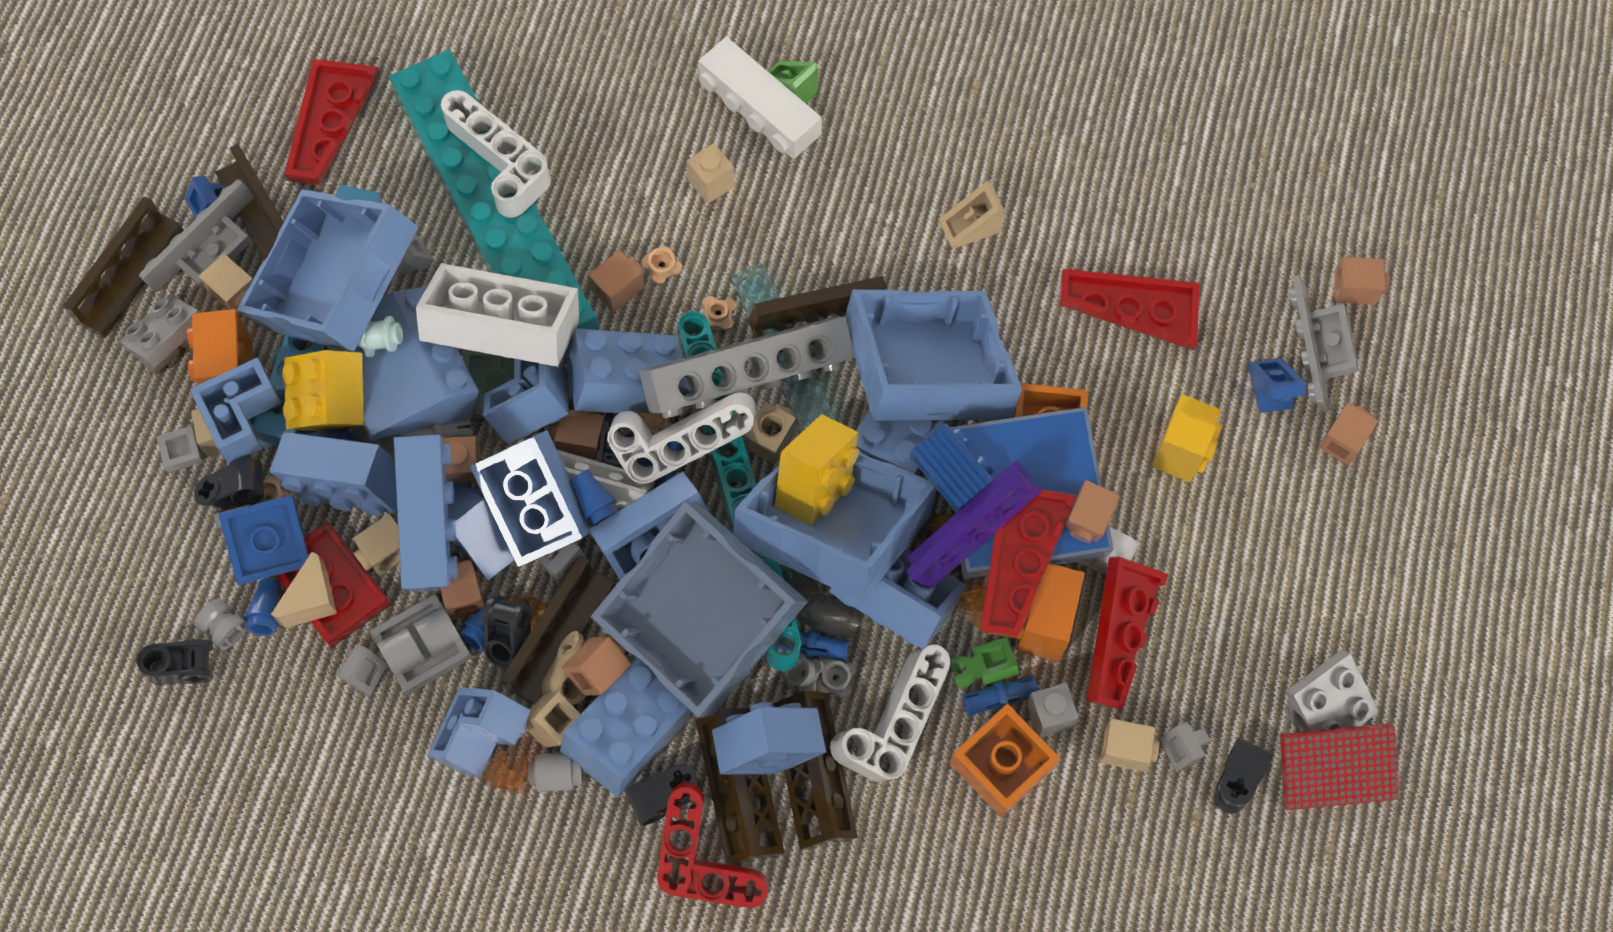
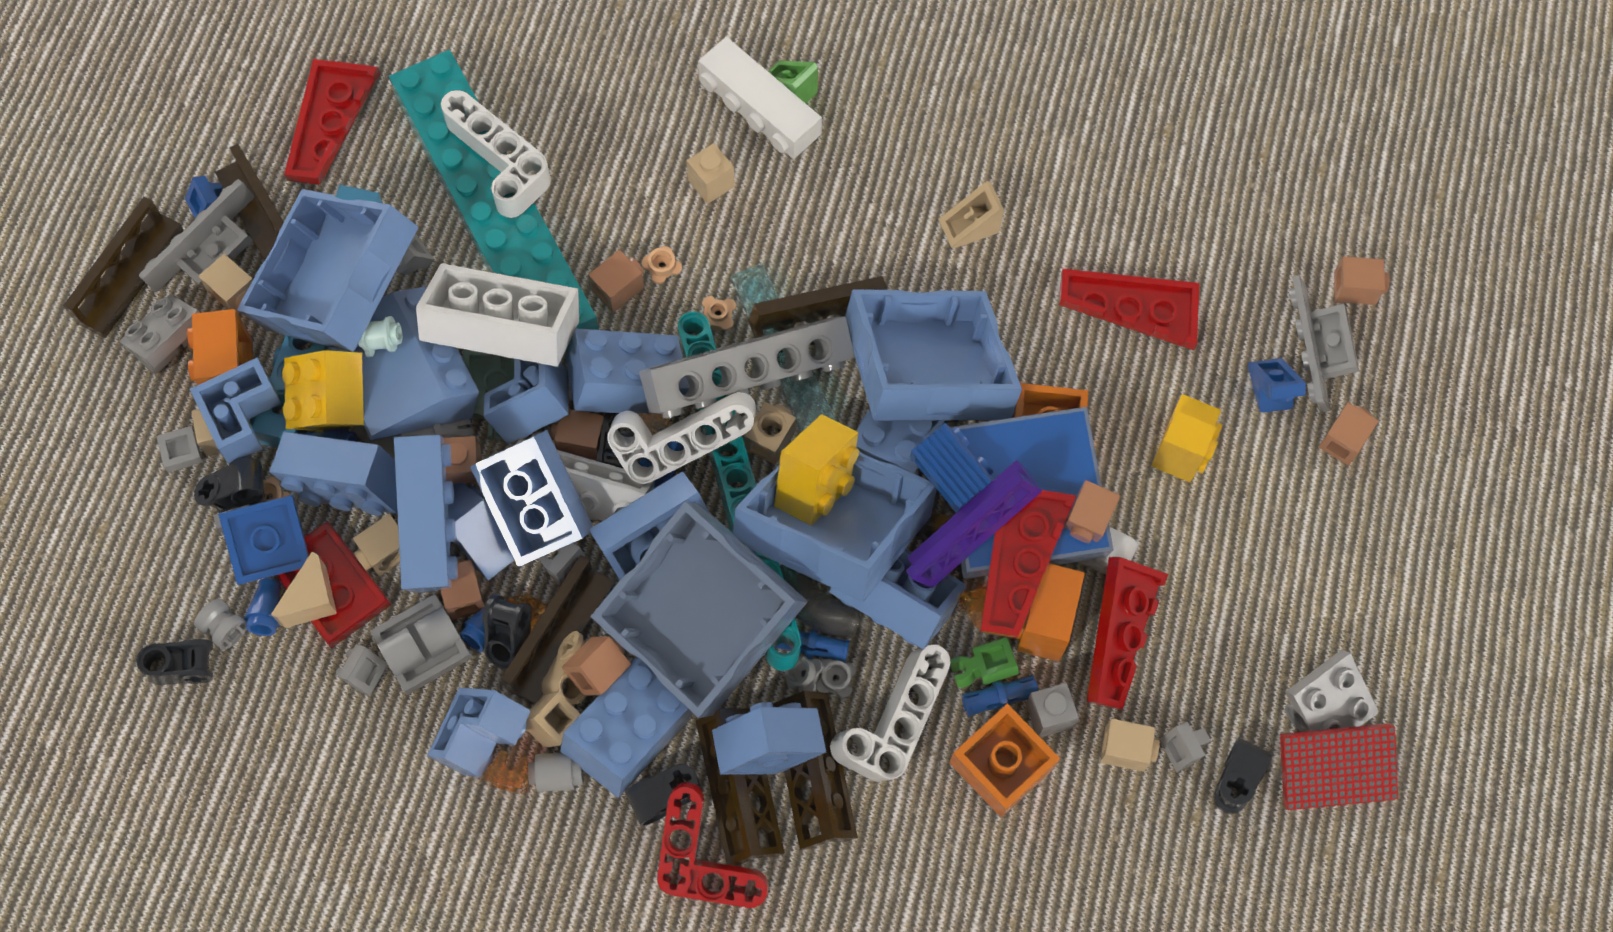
blue cone [570,470,619,526] -> none

